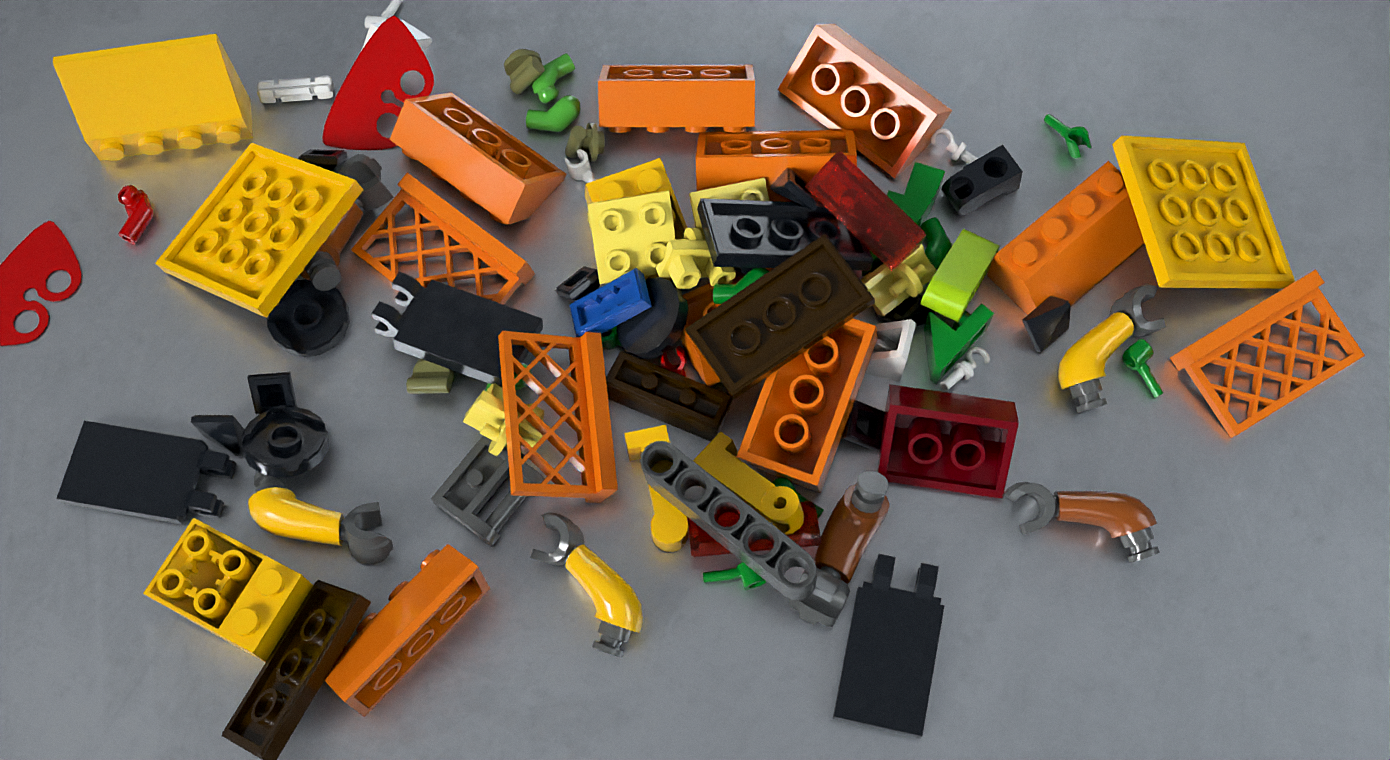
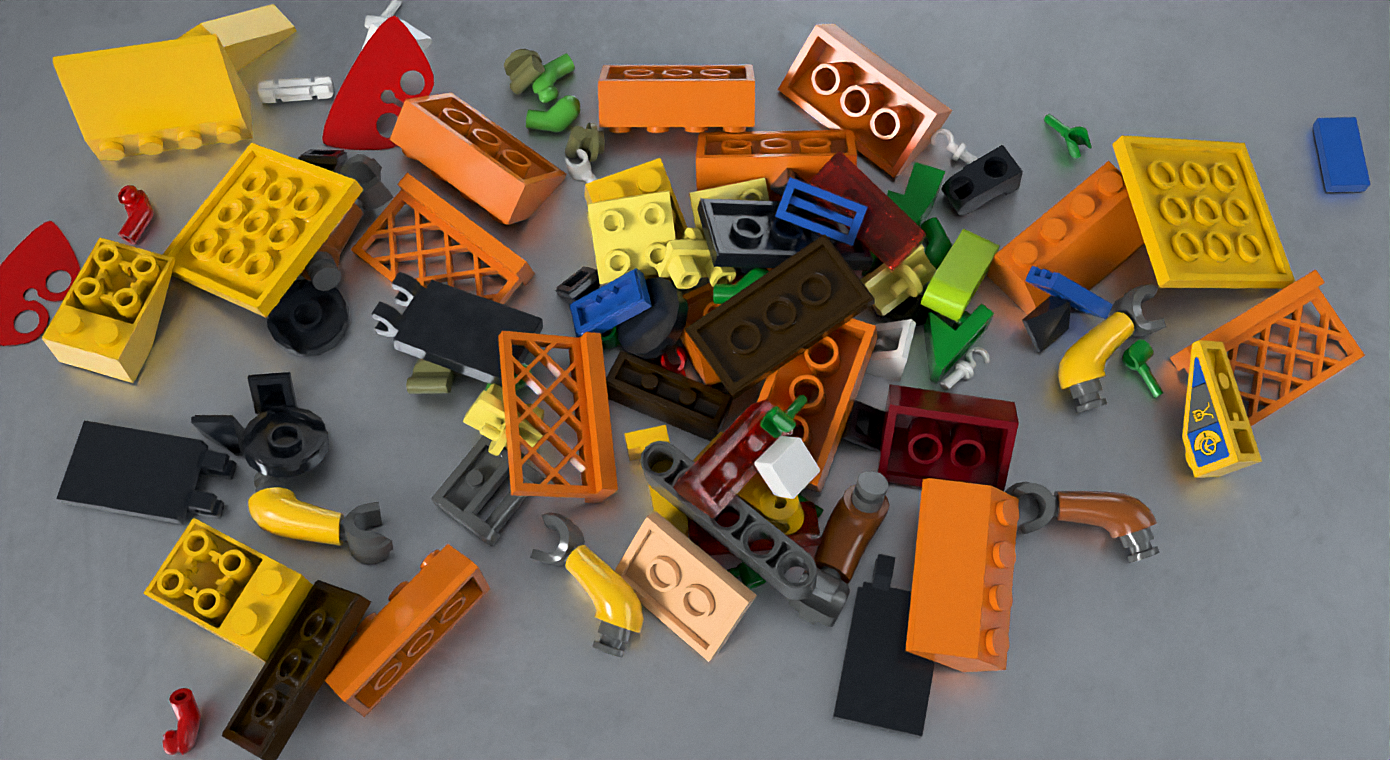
none -> yellow slope [42,237,175,383]
none -> red arm [162,688,202,755]
none -> yellow slope [177,4,297,72]
none -> light nougat plate [615,511,757,661]
none -> clear red slope [673,399,793,518]
none -> white piece [755,436,820,499]
none -> green hand [760,395,808,439]
none -> blue tile [775,177,868,246]
none -> orange slope [906,478,1019,672]
none -> blue tile [1025,266,1113,319]
none -> yellow slope [1182,340,1262,478]
none -> blue tile [1313,117,1371,192]

